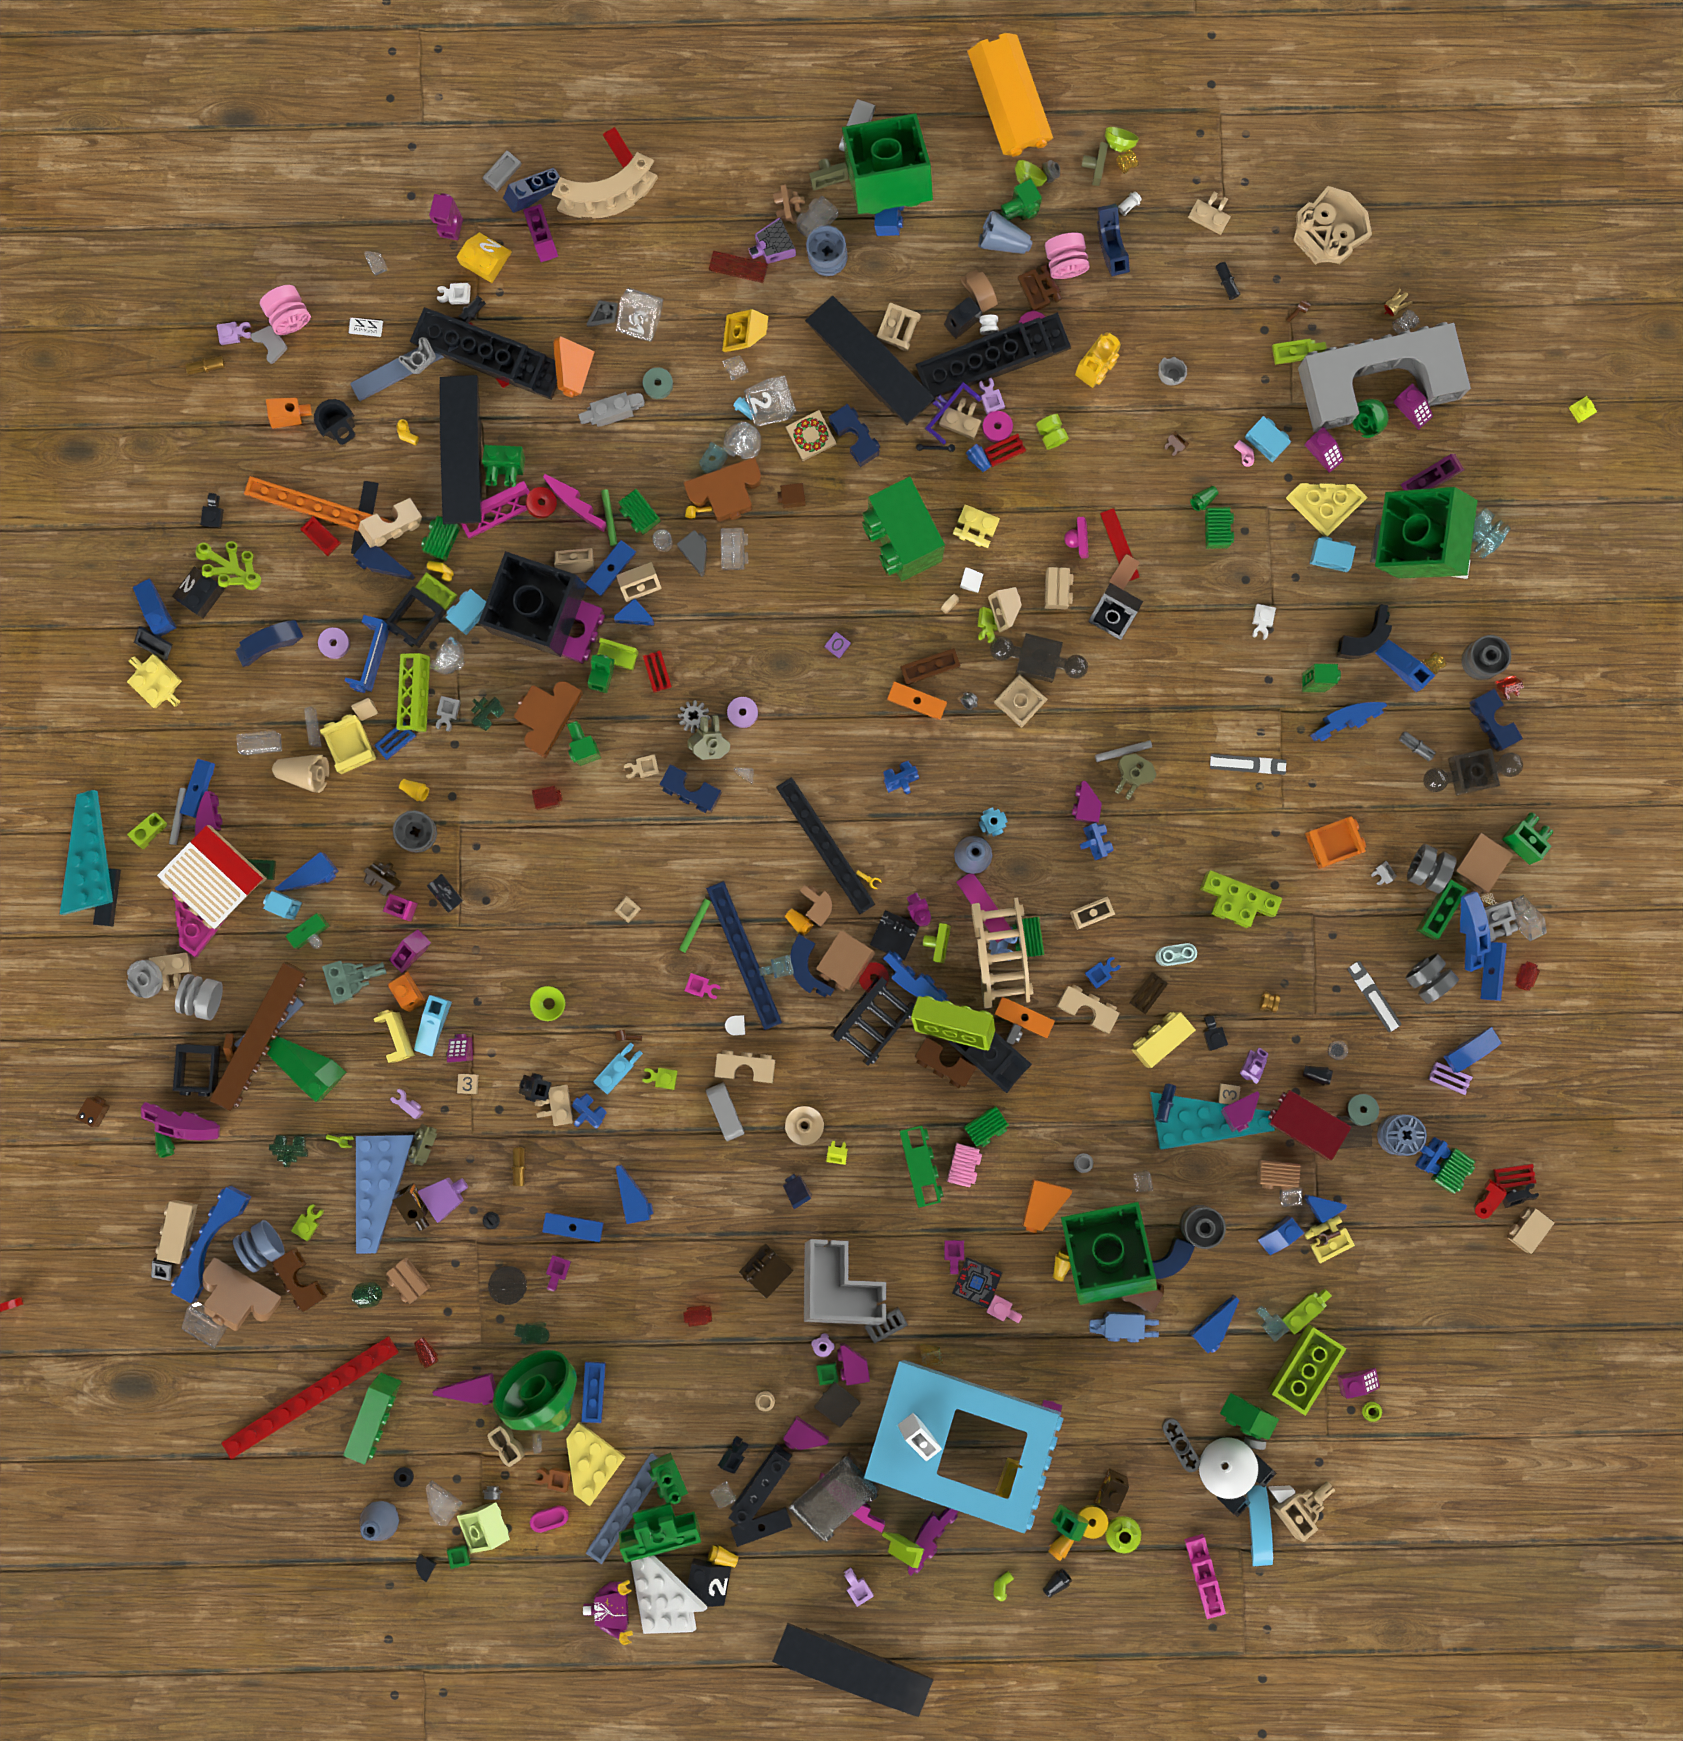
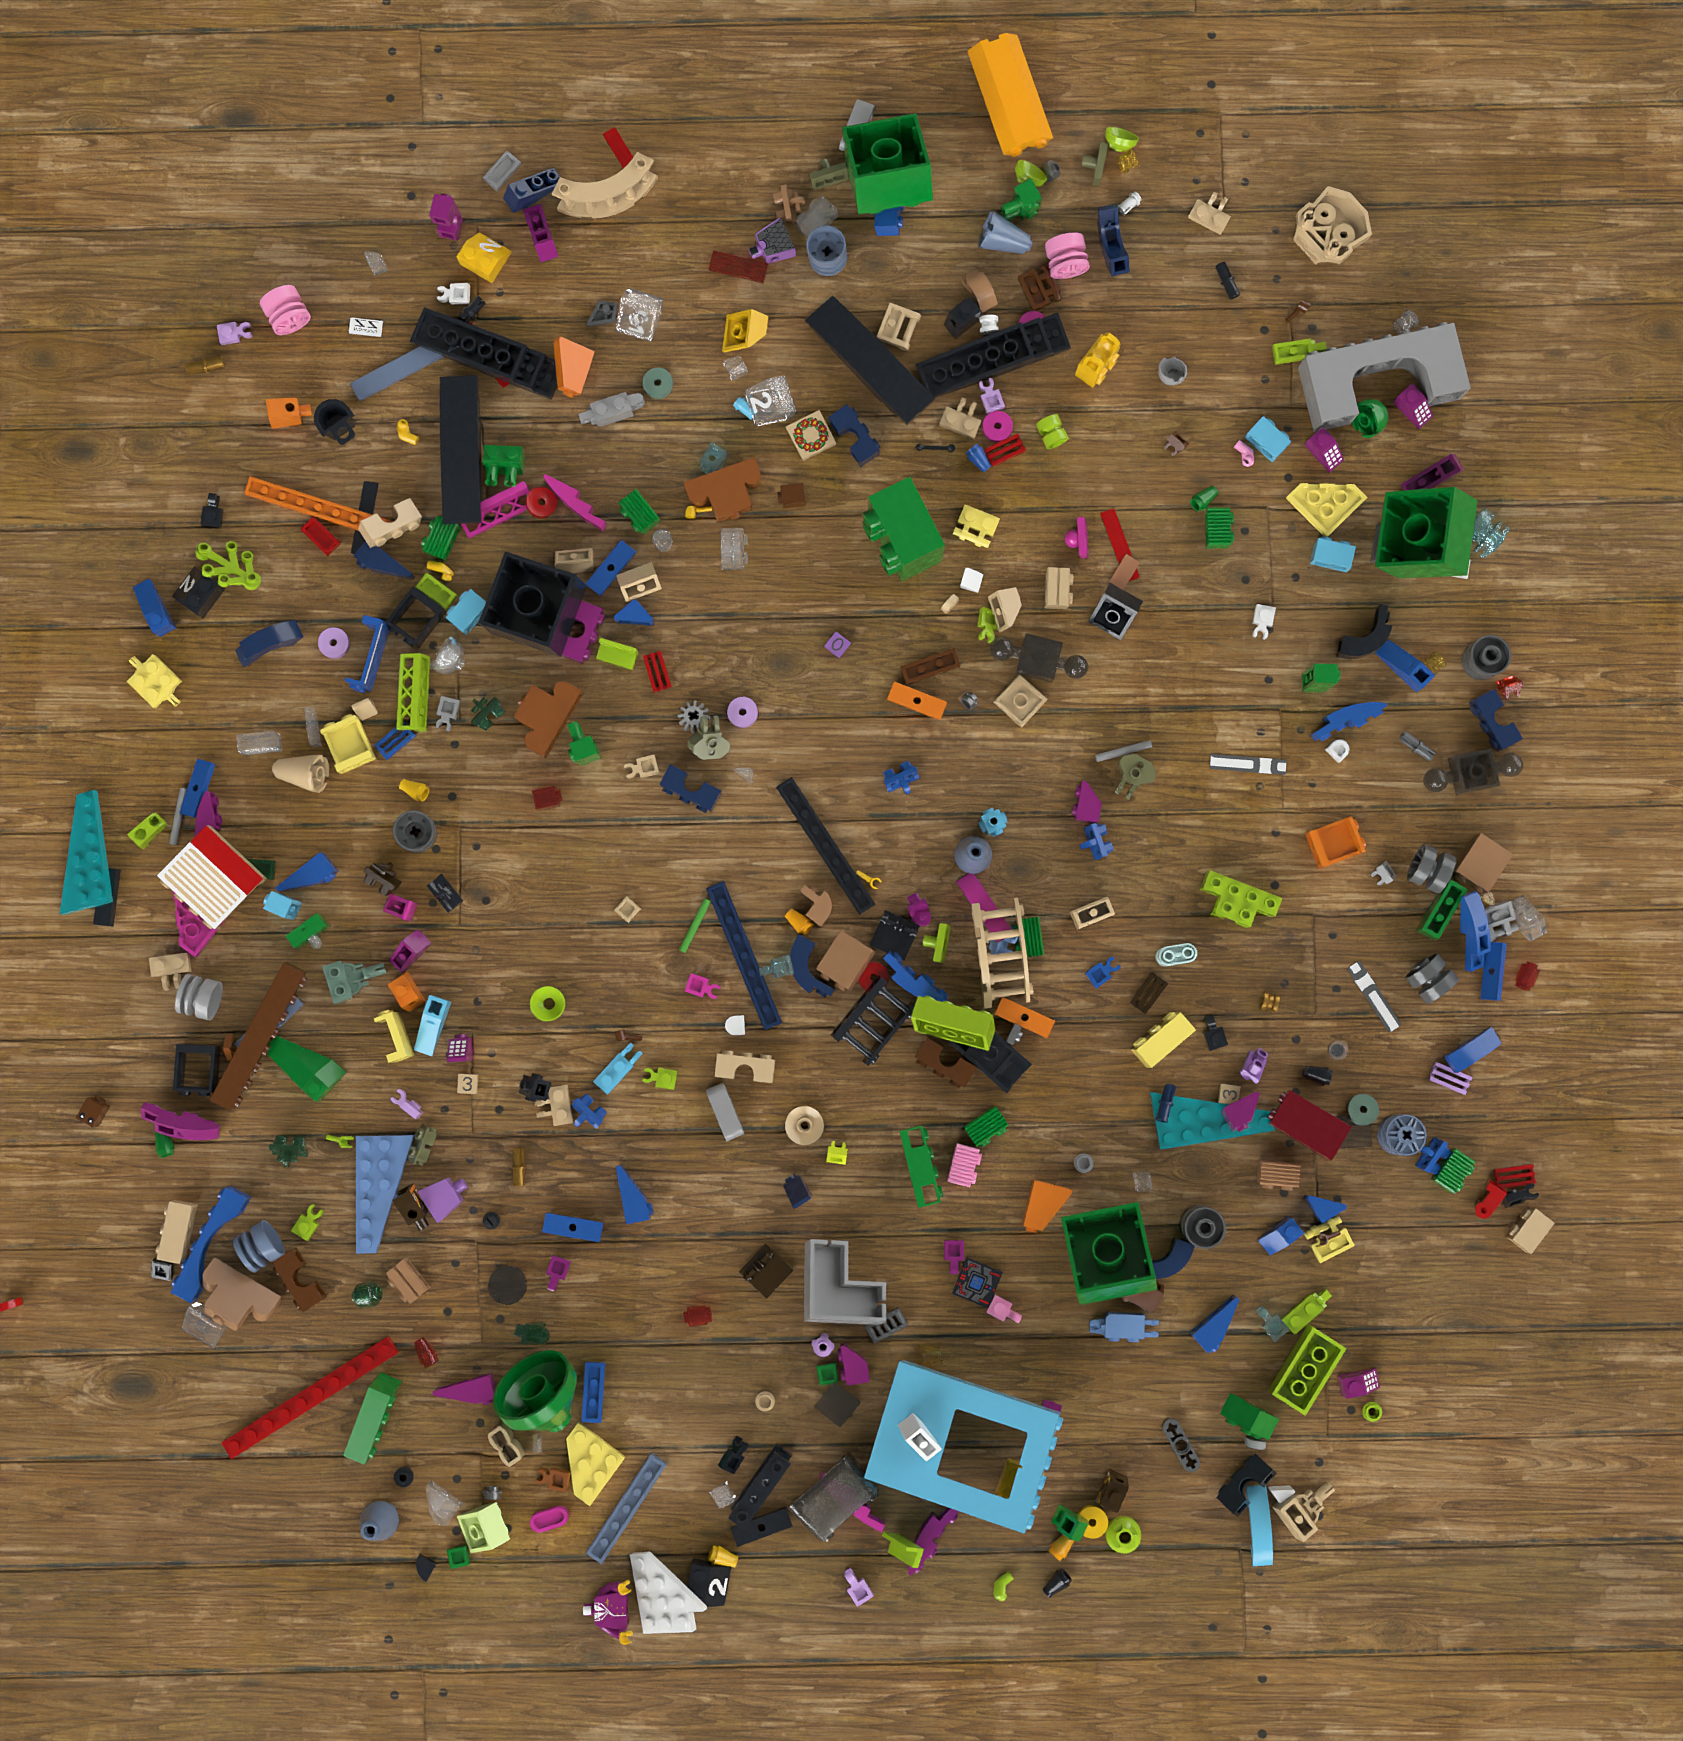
light grey tile [127,960,163,998] -> none
black tile [134,626,173,661] -> none
light grey piece [251,326,287,364] -> none
light grey piece [399,337,436,374] -> none
green brick [588,654,615,693] -> none
bright green bar [601,489,618,547] -> none
green piece [619,1503,701,1563] -> none
green brick [648,1452,688,1504] -> none
dark grey slope [677,530,708,577] -> none
clear cylinder [723,422,761,459] -> none
black slope [772,1622,933,1717] -> none
magenta slope [783,1416,829,1450] -> none
dark purple piece [924,382,982,445] -> none
yellow cone [1052,1250,1071,1281] -> none
tan arch [1056,985,1120,1034] -> none
dark pink slope [1184,1534,1226,1619] -> none
white dish [1199,1438,1258,1499] -> none
clear slope [1280,1188,1302,1207] -> none
pearl gold piece [1384,288,1413,316] -> none
green brick [1502,812,1553,865] -> none
neon yellow tile [1569,396,1597,423] -> none
none -> white tile [1325,740,1349,763]

